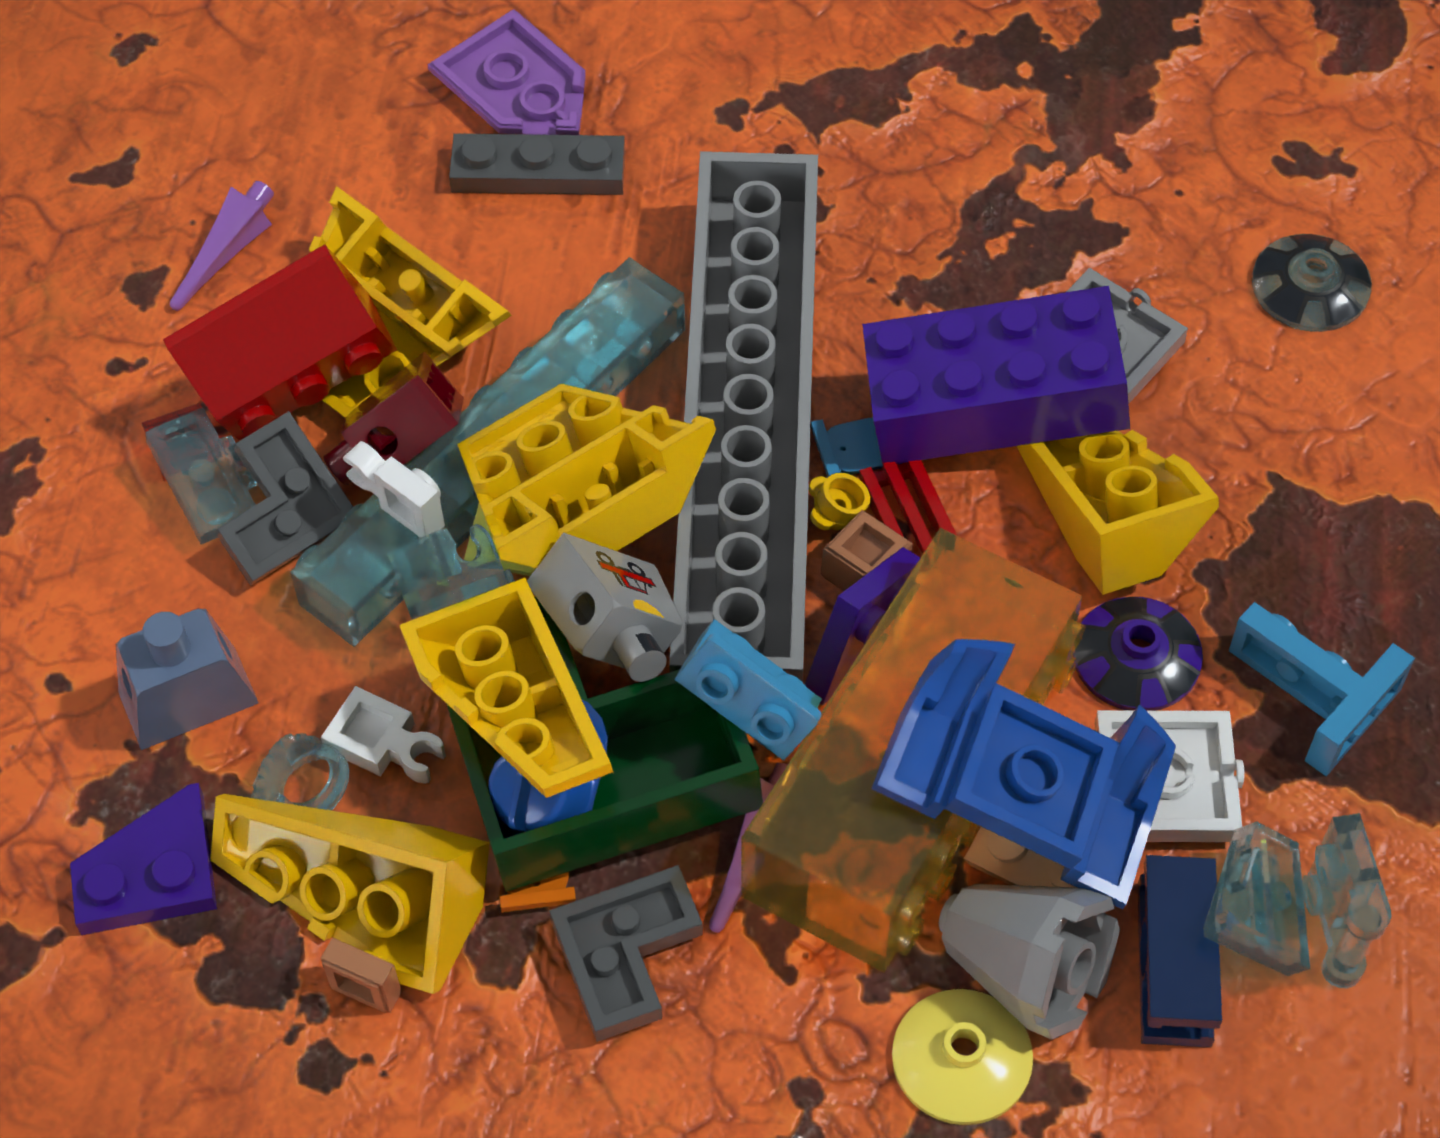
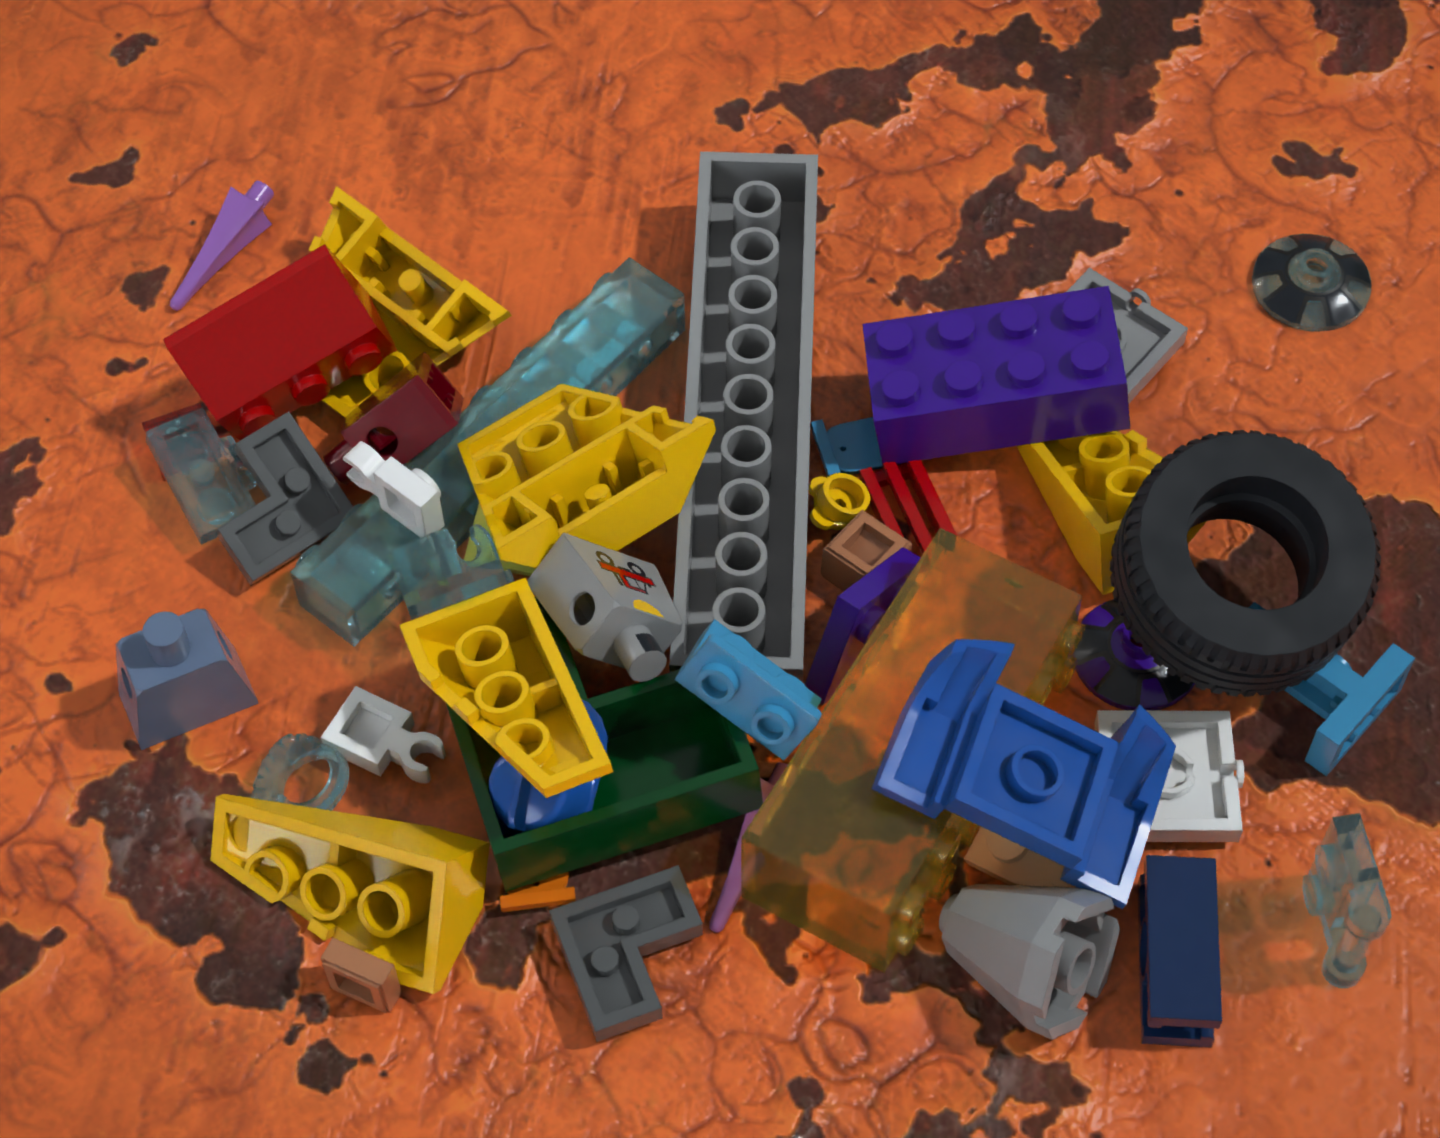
dark purple wing [70,783,217,935] -> none
medium lavender tile [428,9,586,135] -> none
dark grey plate [449,134,625,195] -> none
light yellow dish [892,989,1033,1125] -> none
clear light blue wing [1203,821,1310,976] -> none
none -> black tyre [1110,430,1381,697]

